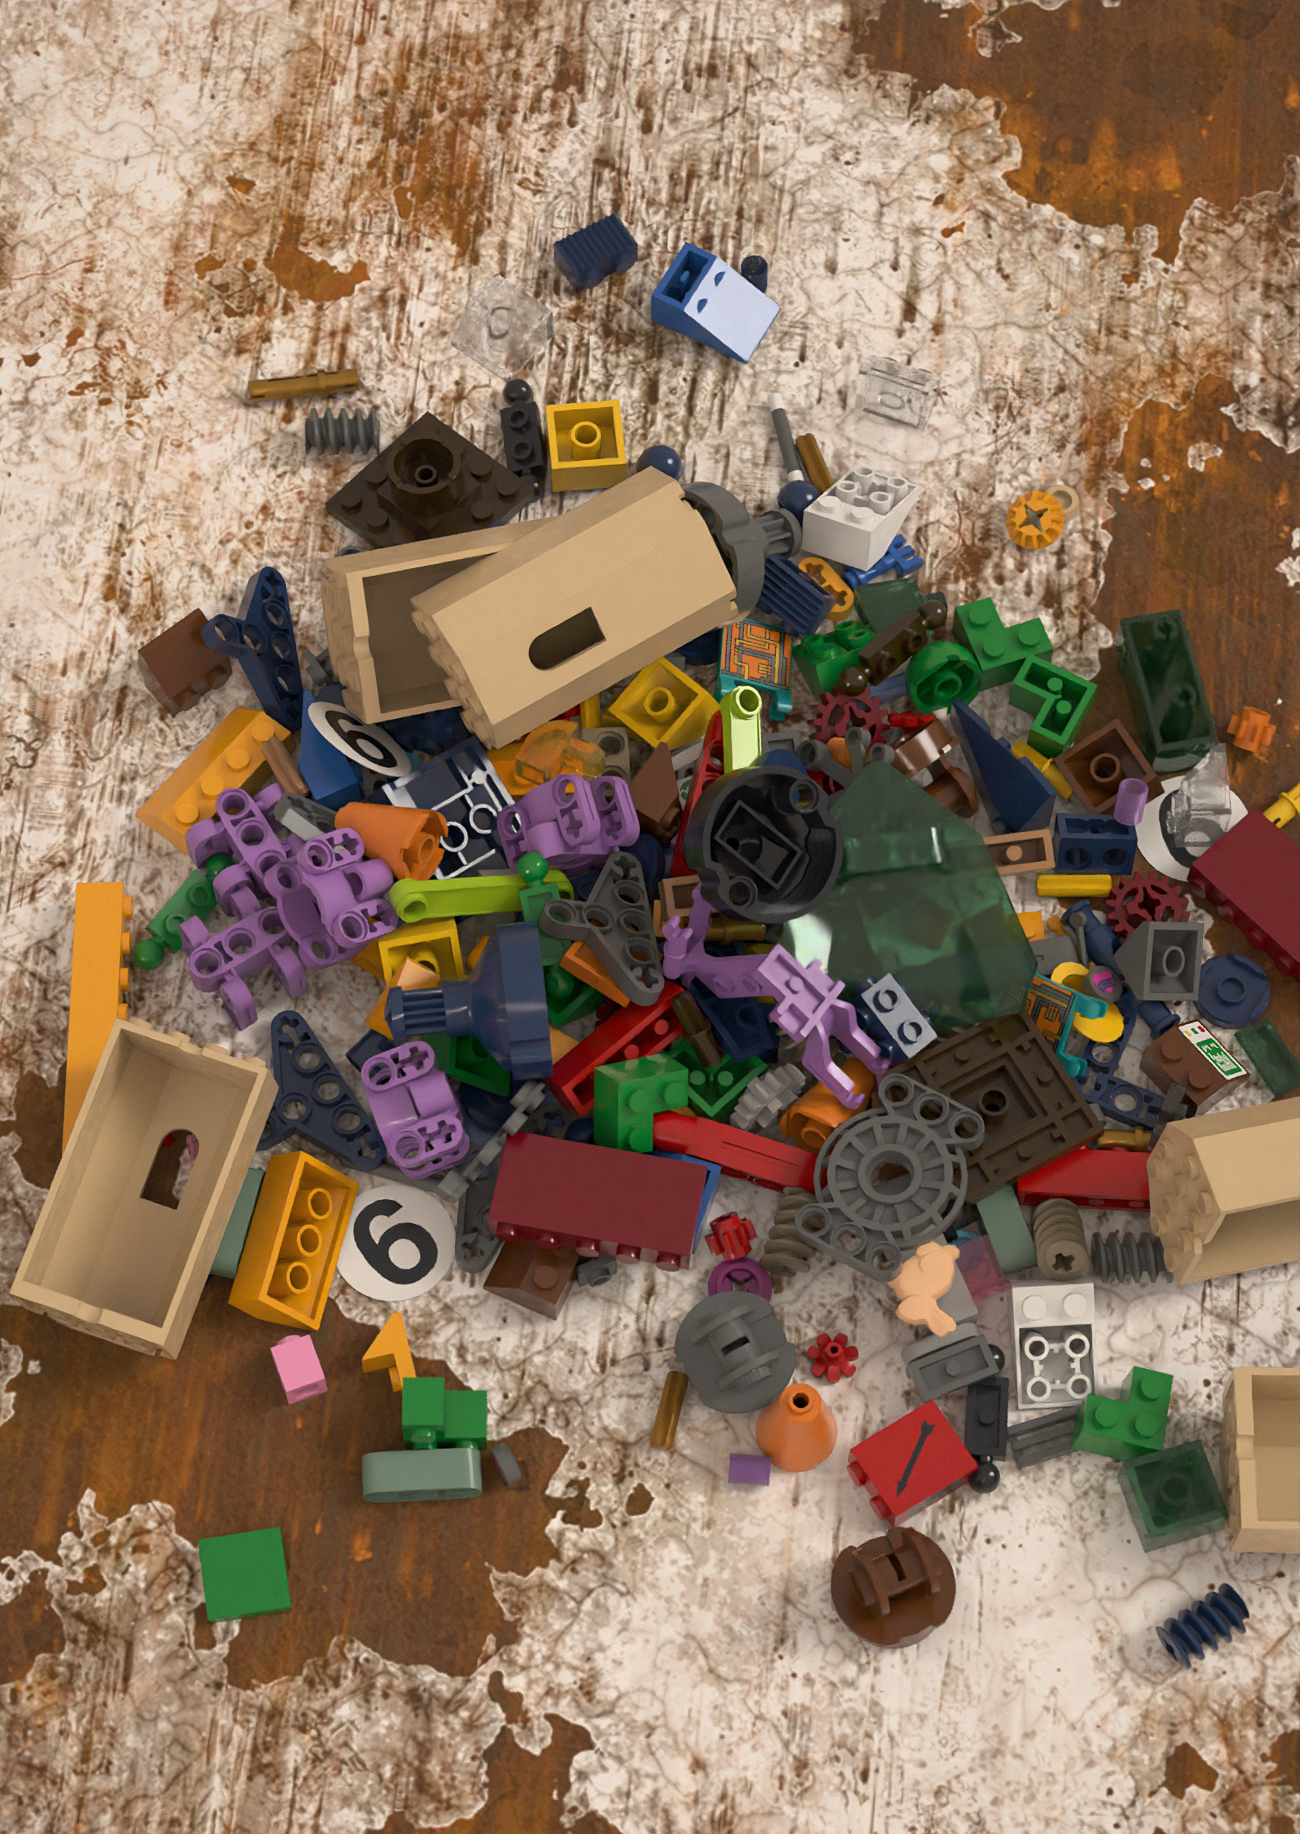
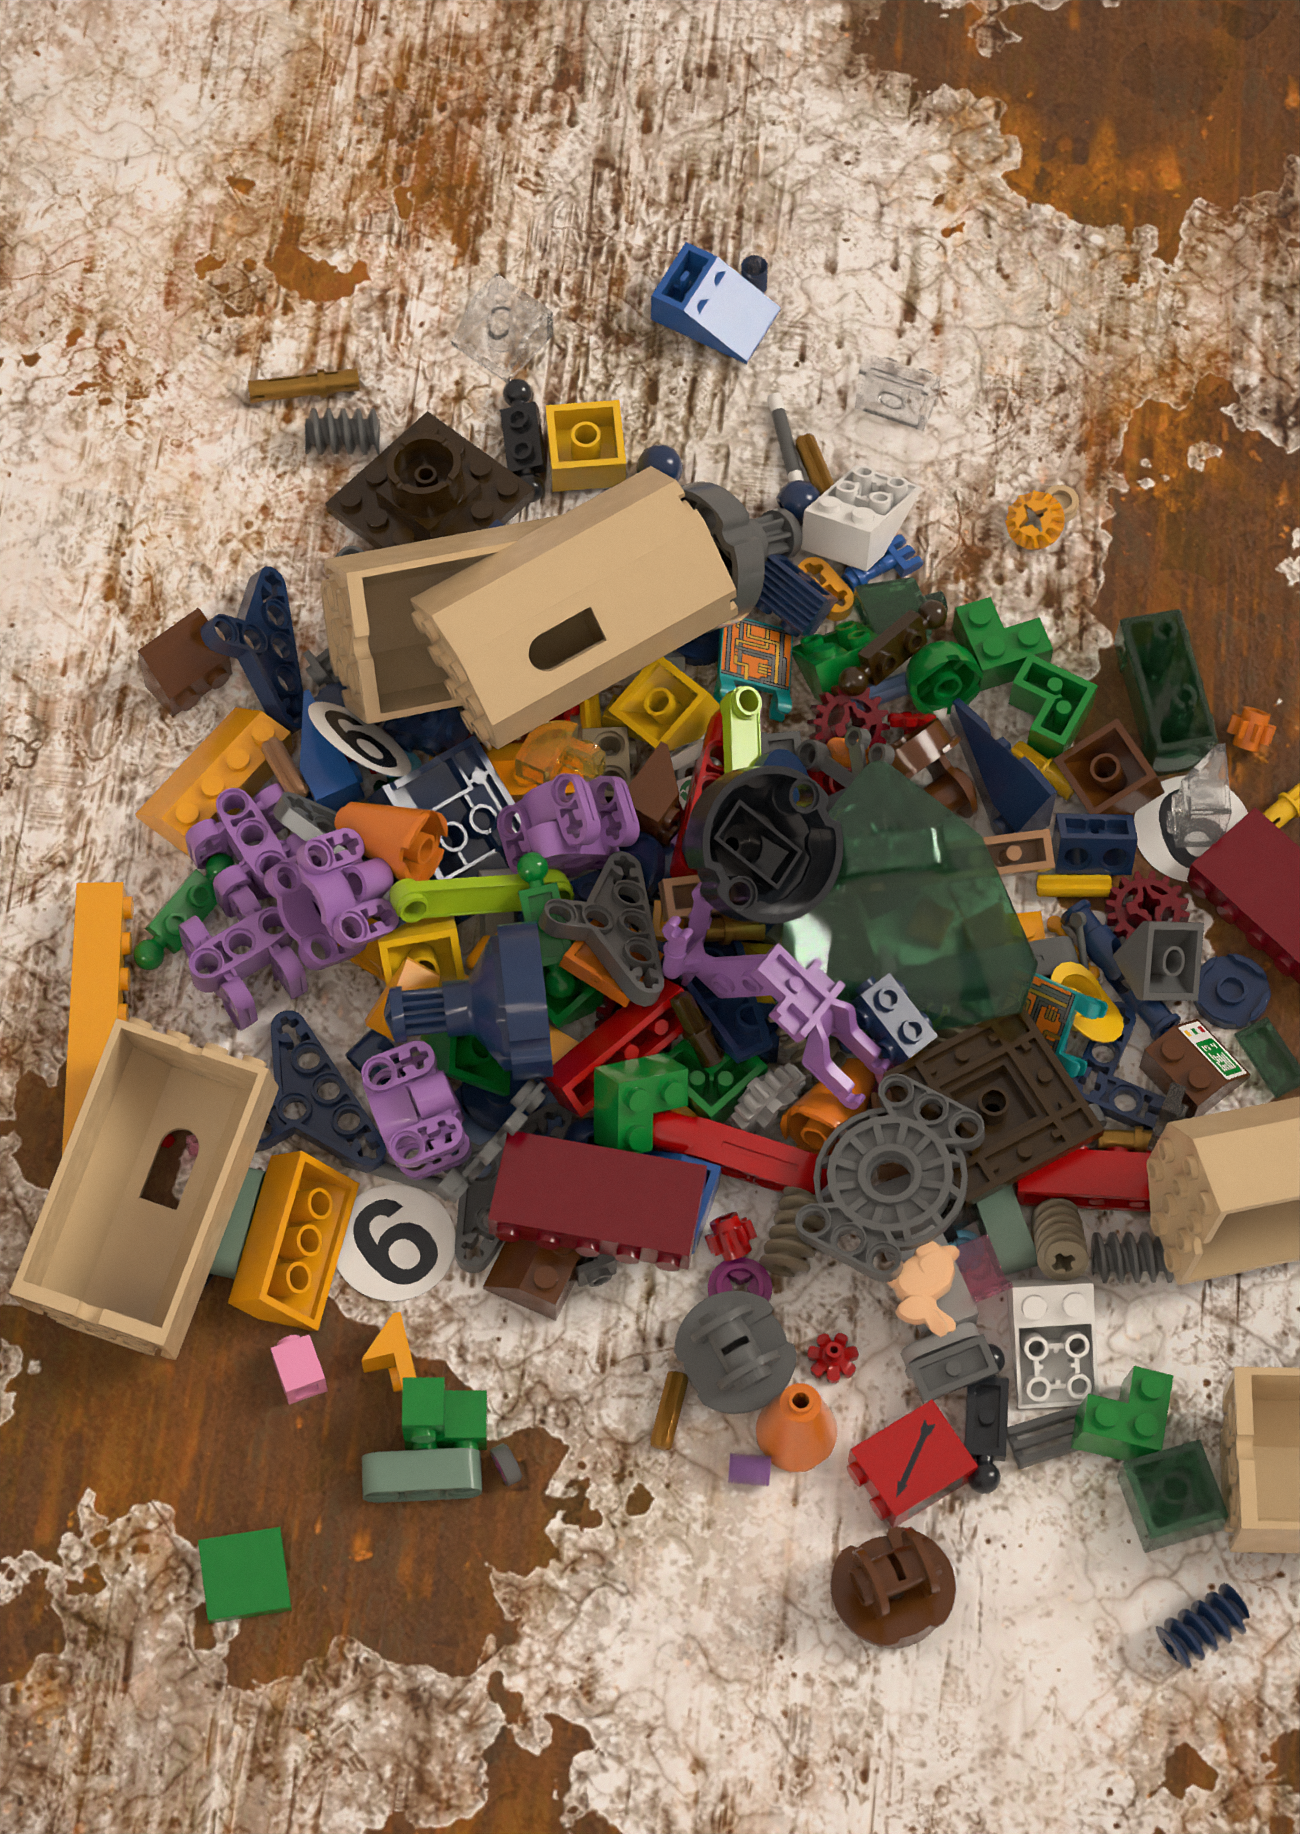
dark blue brick [554,212,638,291] -> none
dark grey tile [1082,966,1123,1006] -> none
medium lavender piece [1114,778,1148,826] -> none

